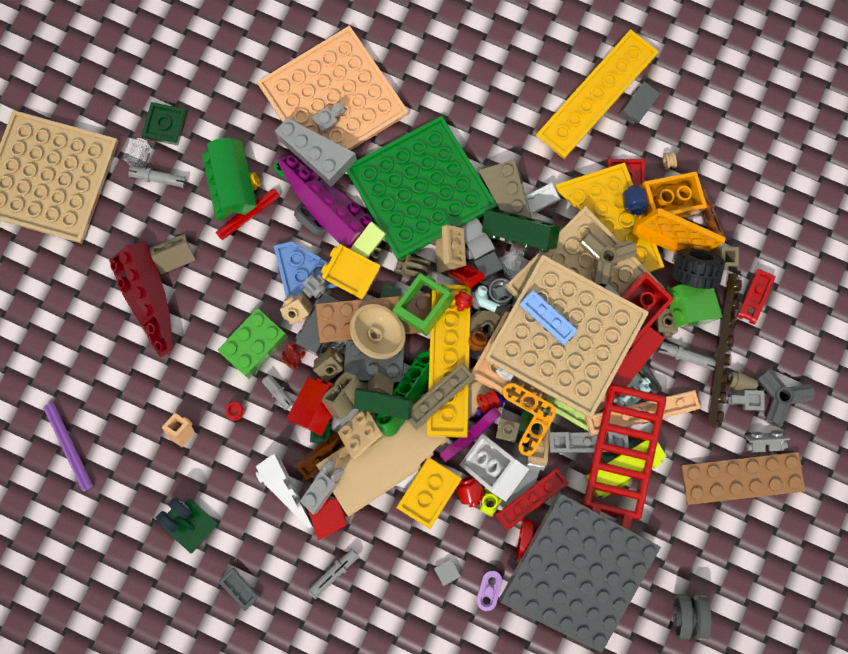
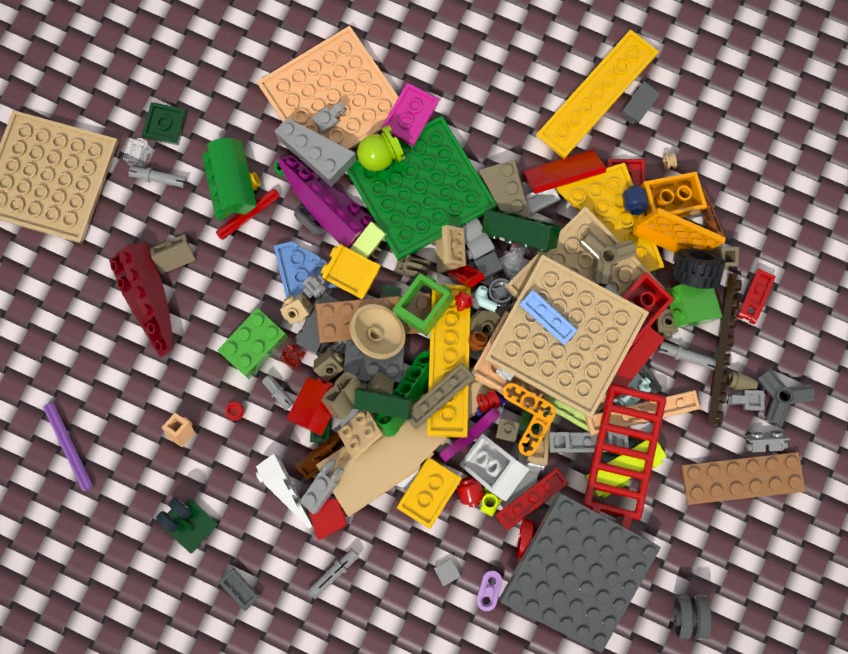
none -> lime tile [357,125,405,171]
none -> dark pink tile [381,83,440,147]
none -> red tile [523,150,606,194]

